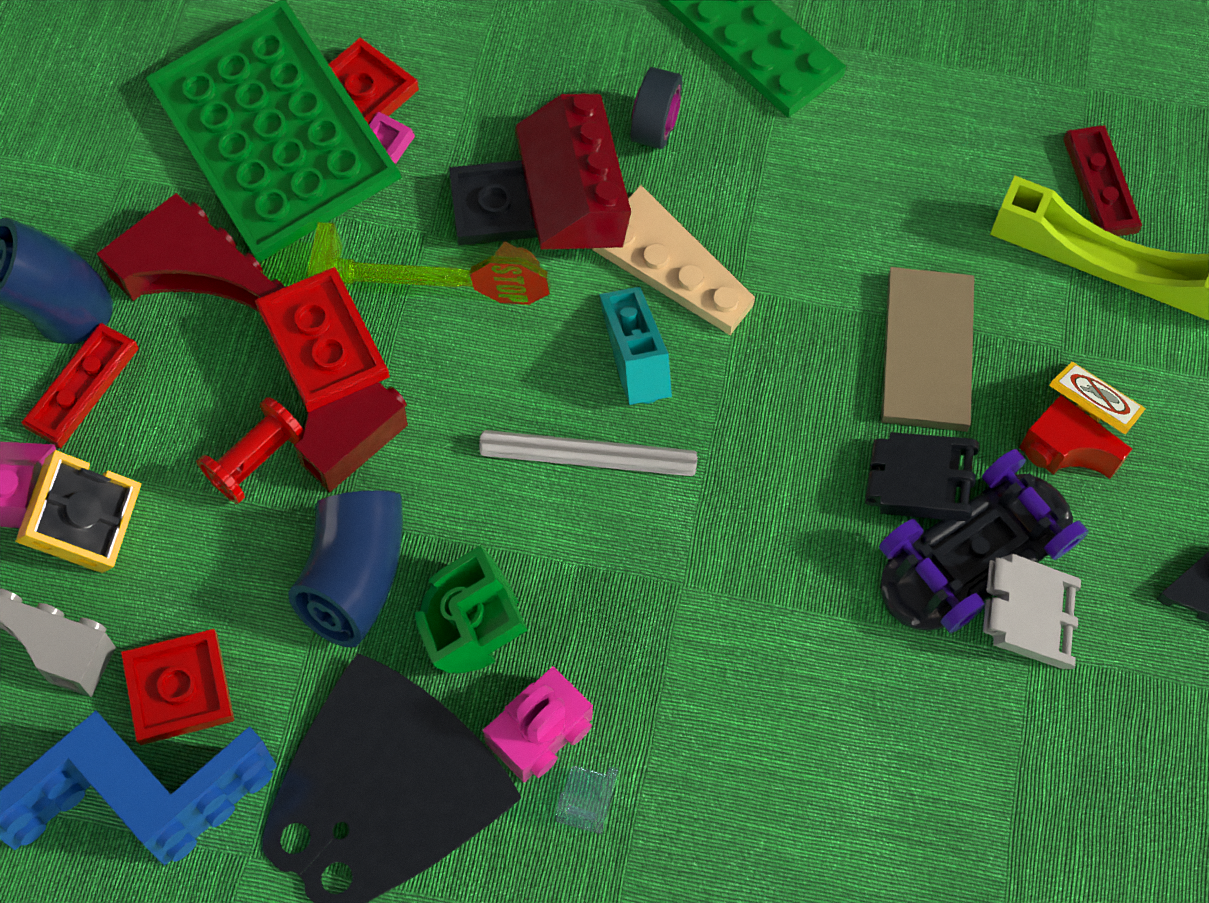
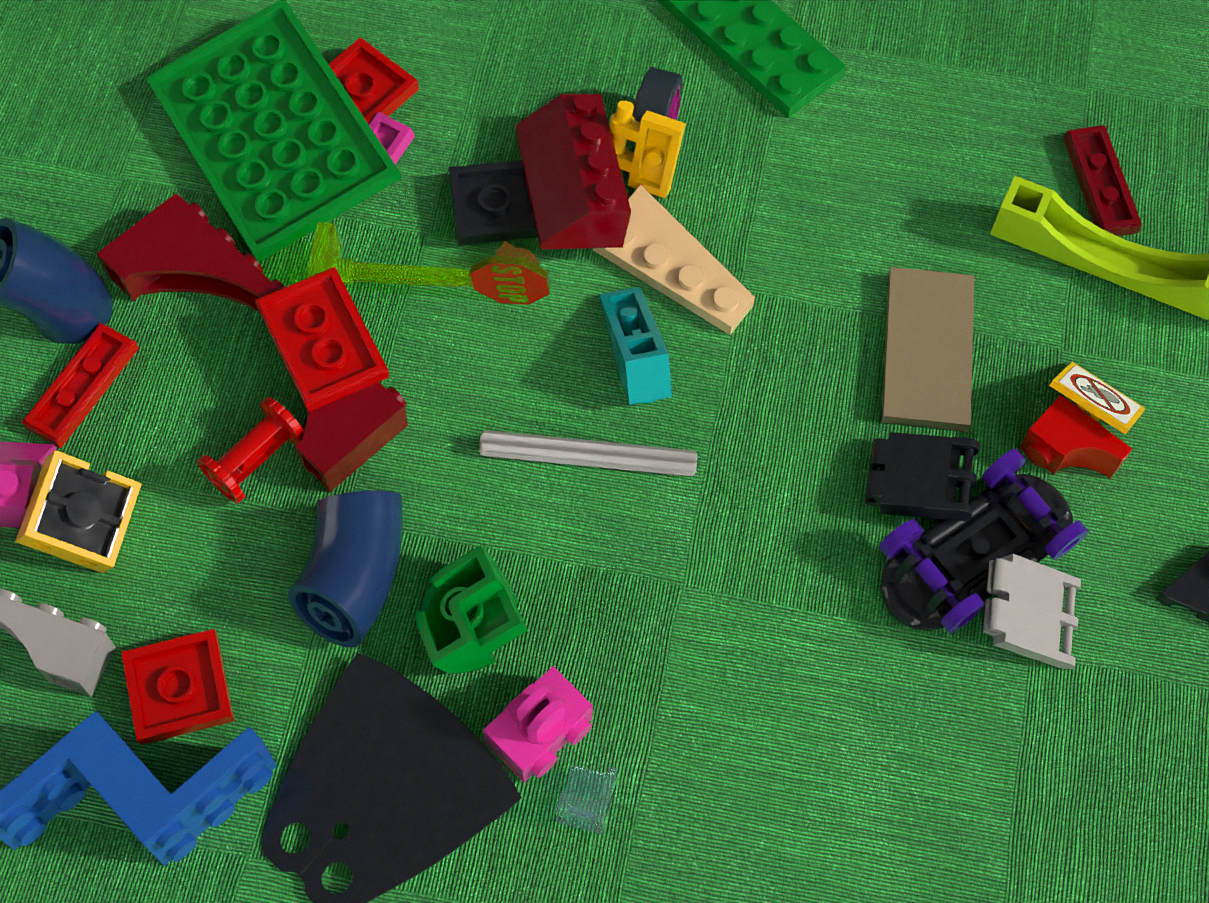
none -> yellow plate [609,101,686,199]

